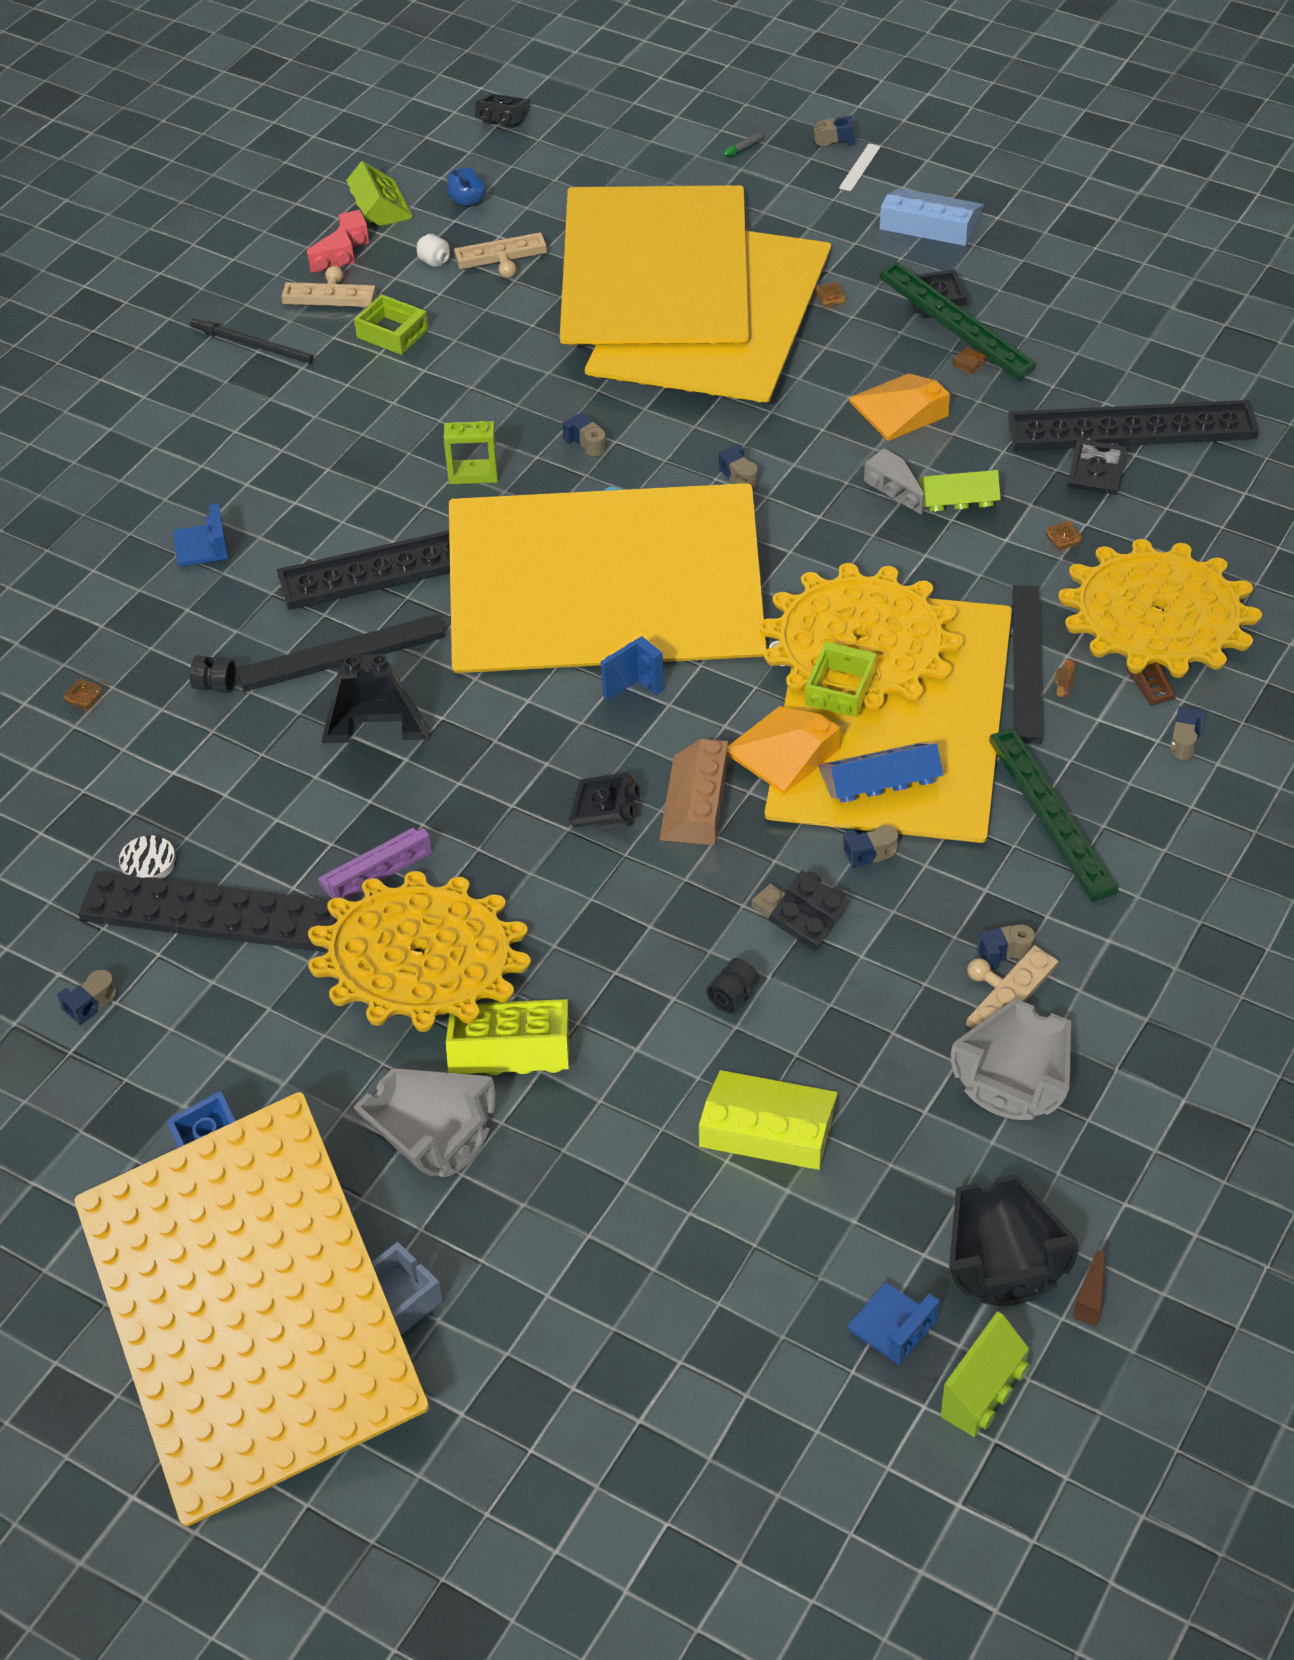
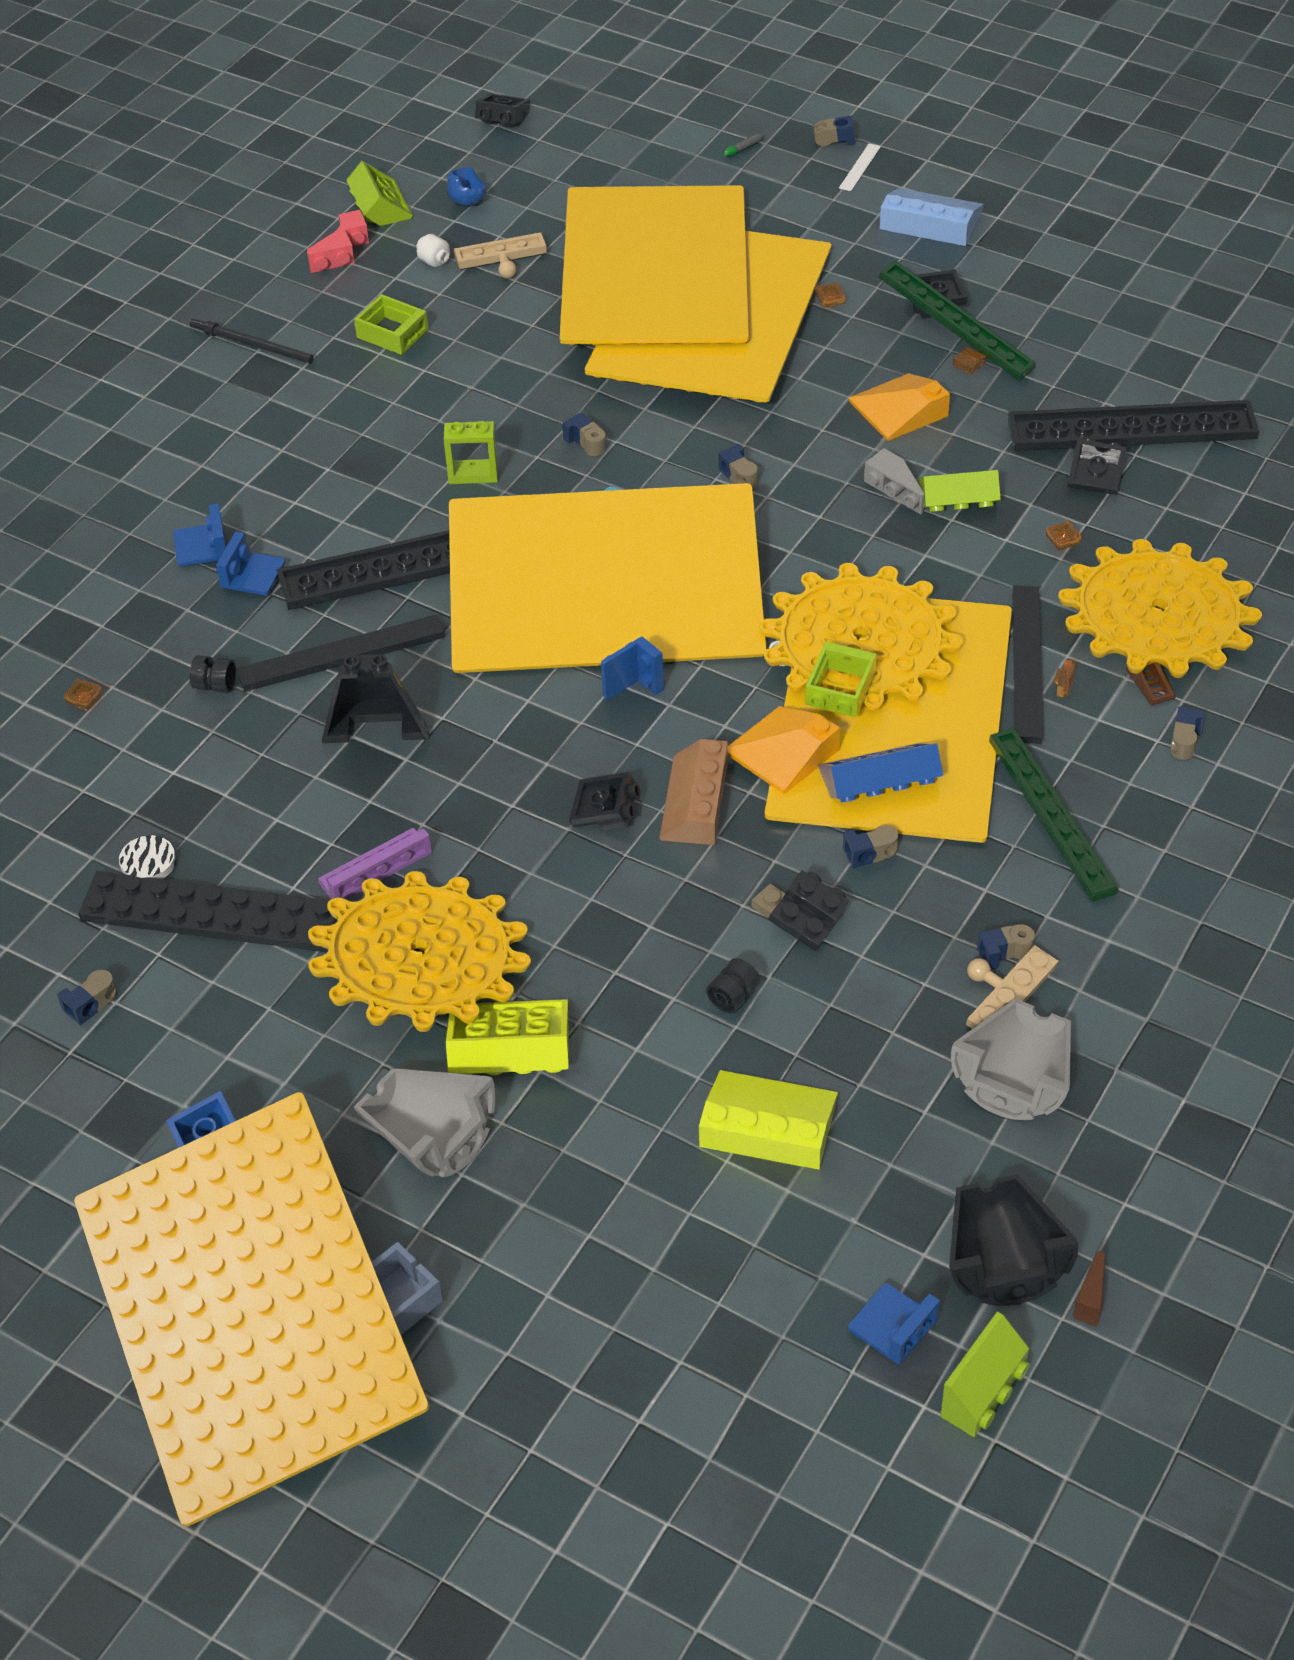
tan plate [281,266,376,307] -> none
none -> blue bracket [216,531,286,596]

